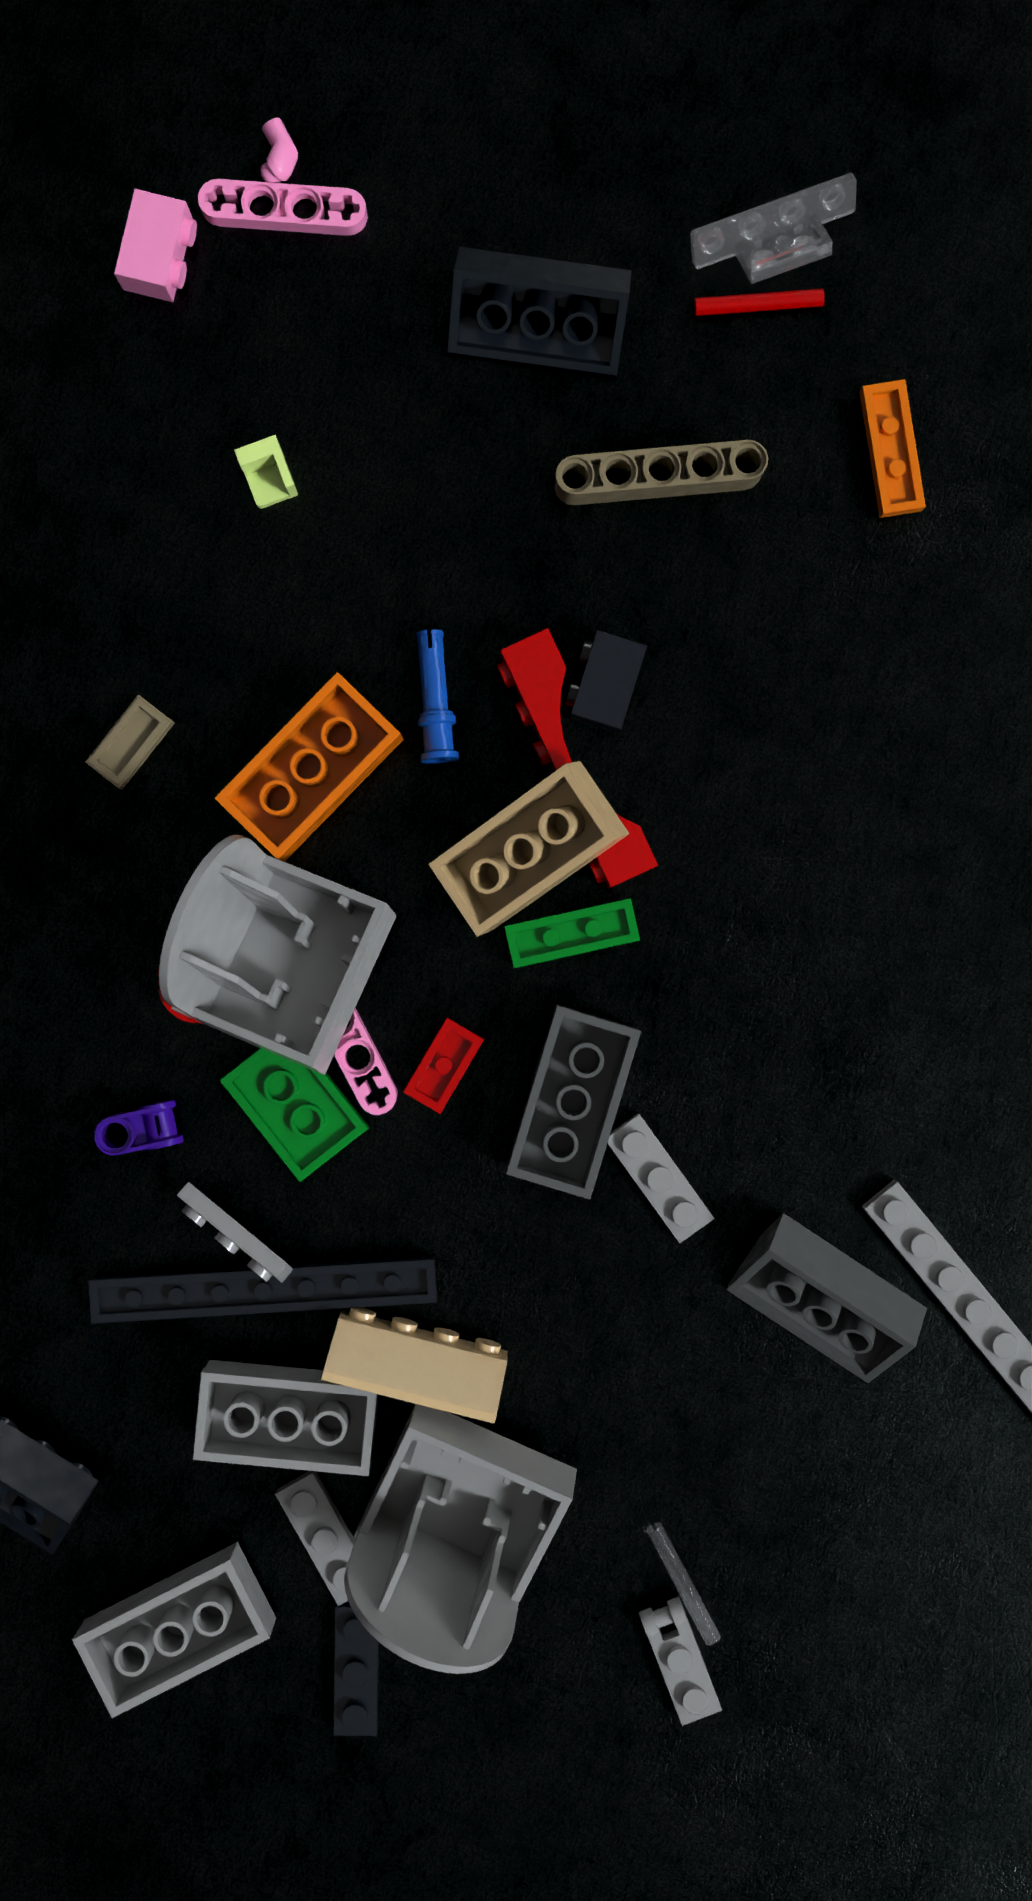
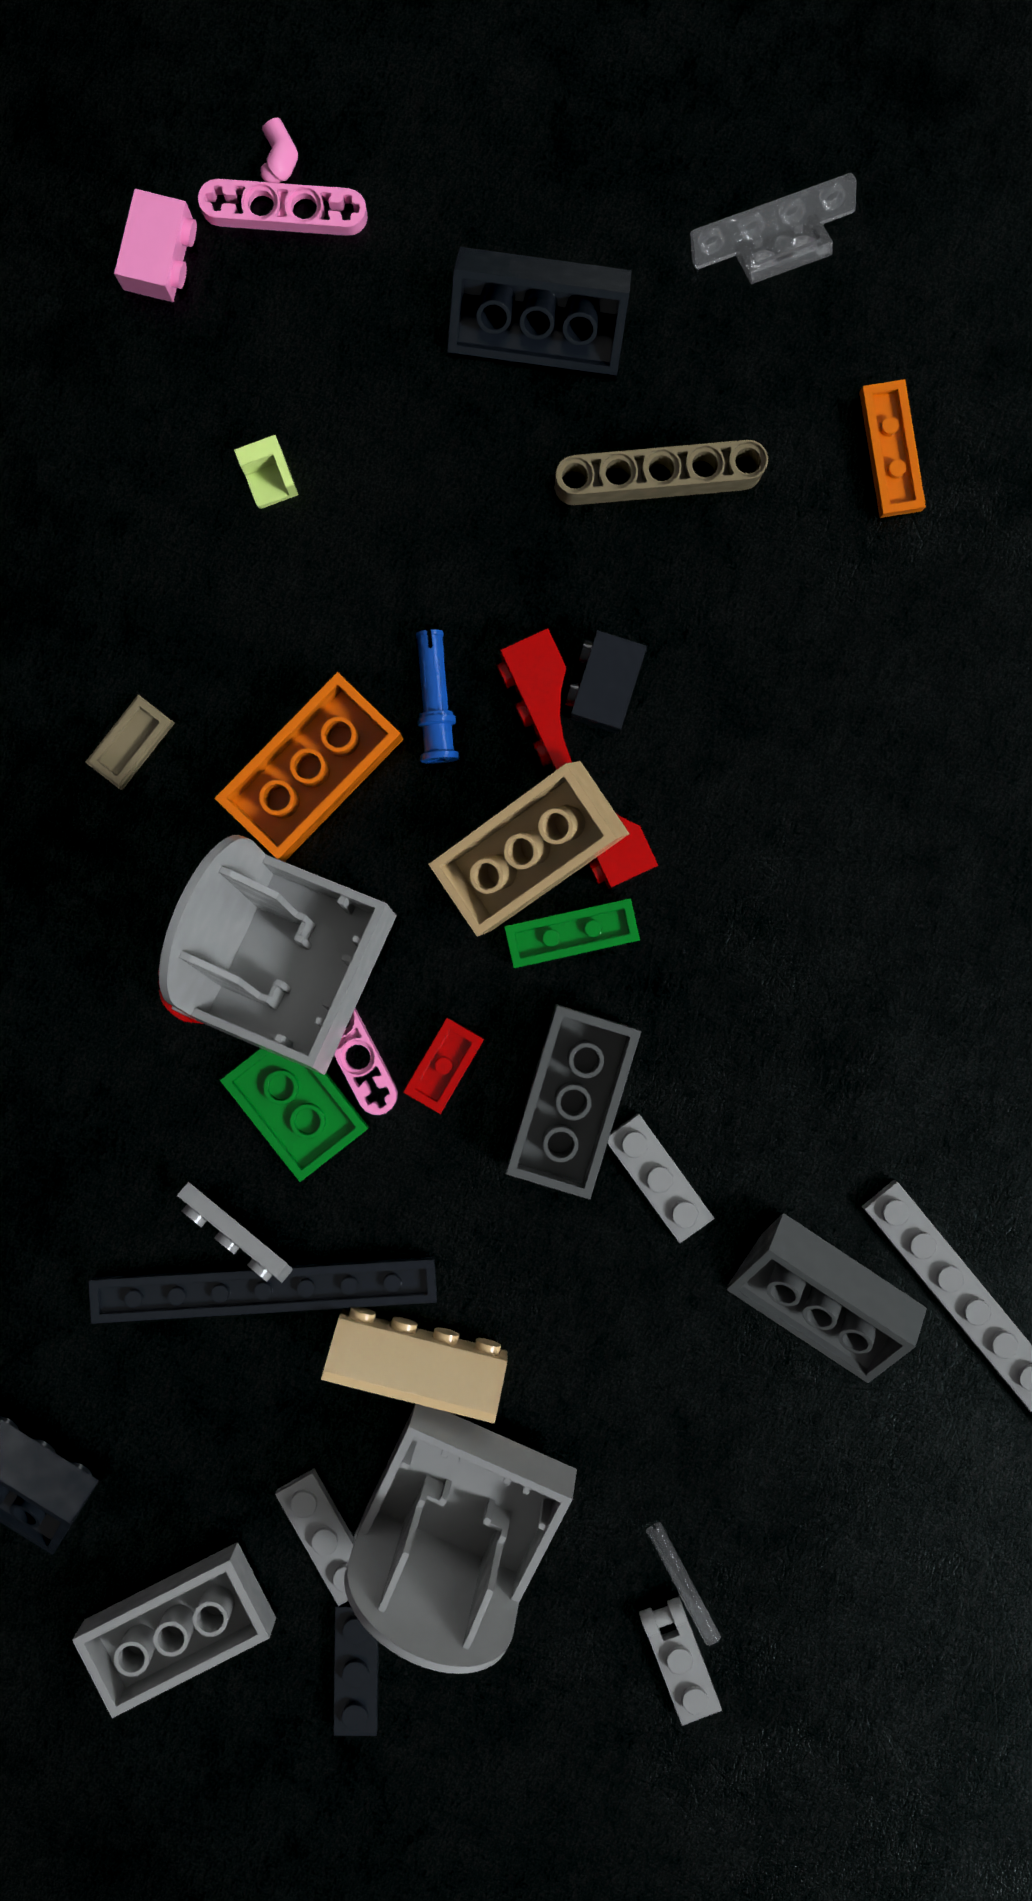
dark purple piece [95,1099,184,1155] -> none
light grey brick [193,1360,379,1476] -> none
red bar [694,288,824,316] -> none

